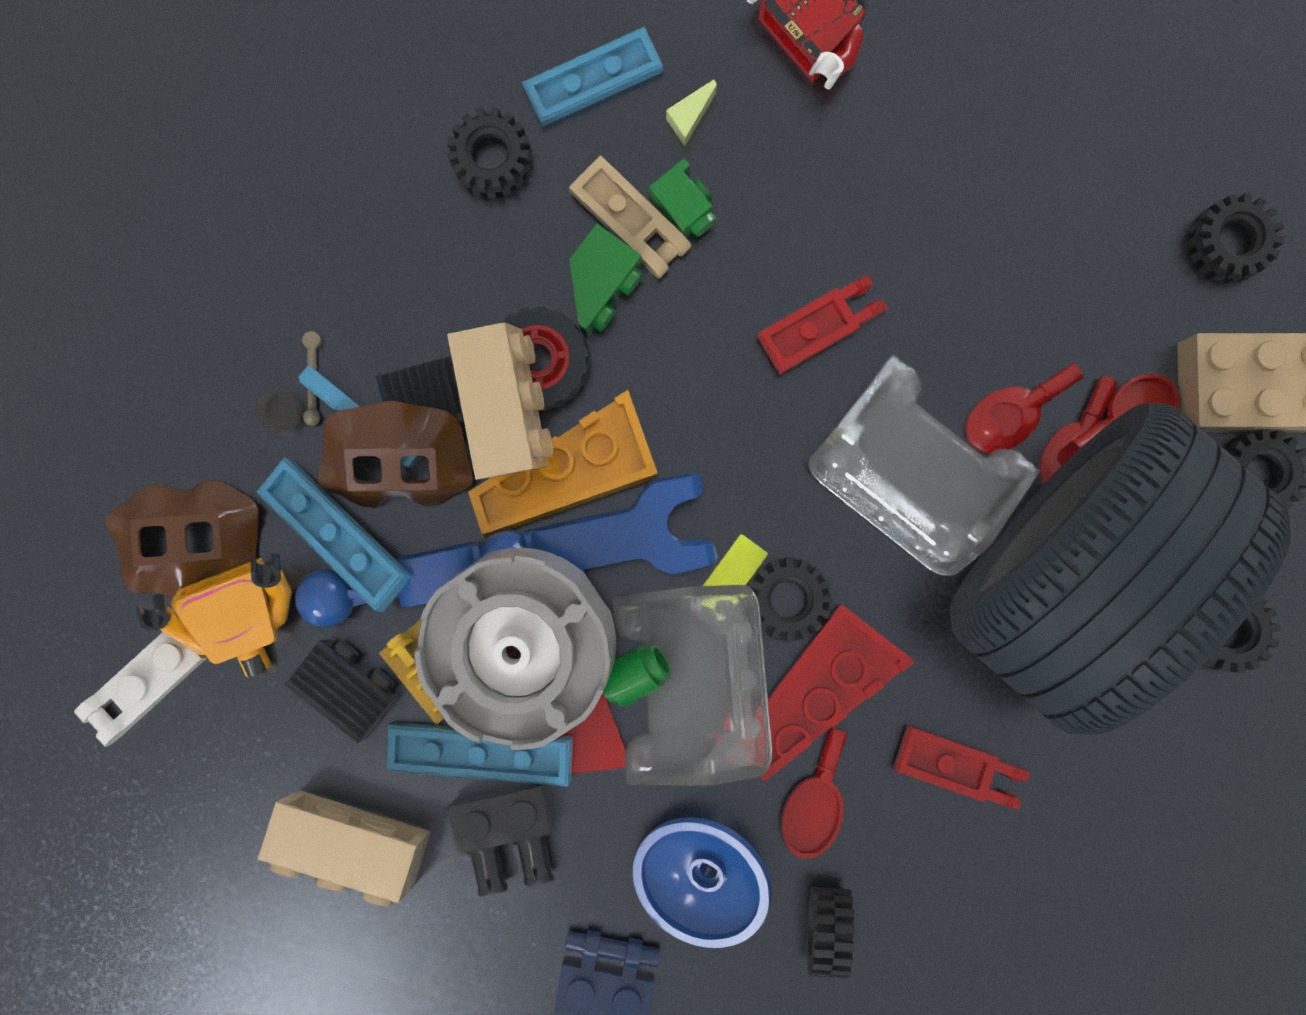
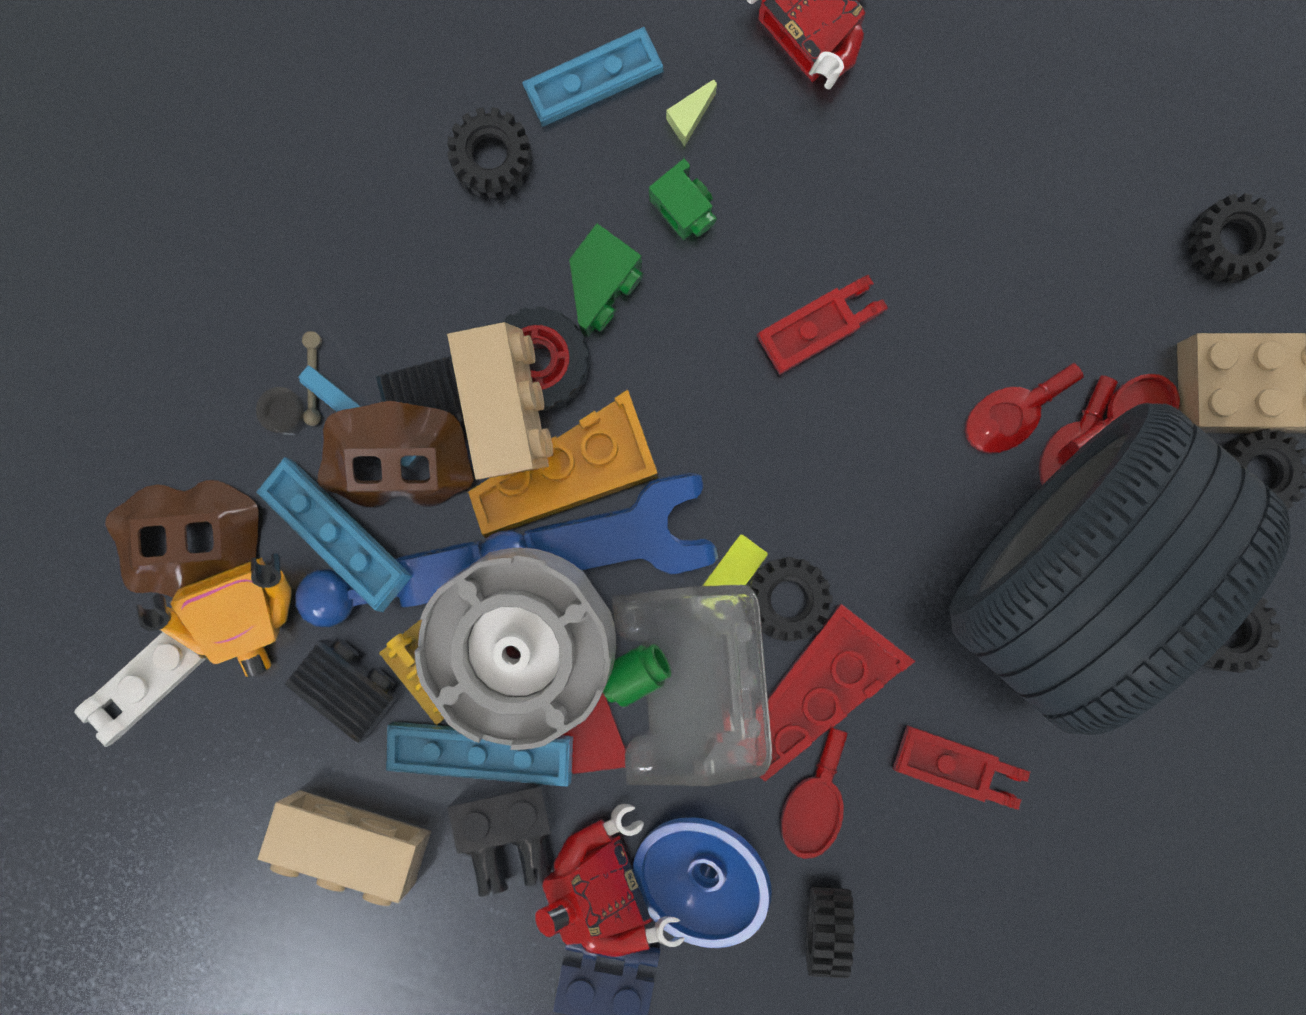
tan plate [569,155,692,279] -> none
clear windscreen [809,356,1040,576] -> none
none -> red torso [535,804,684,957]

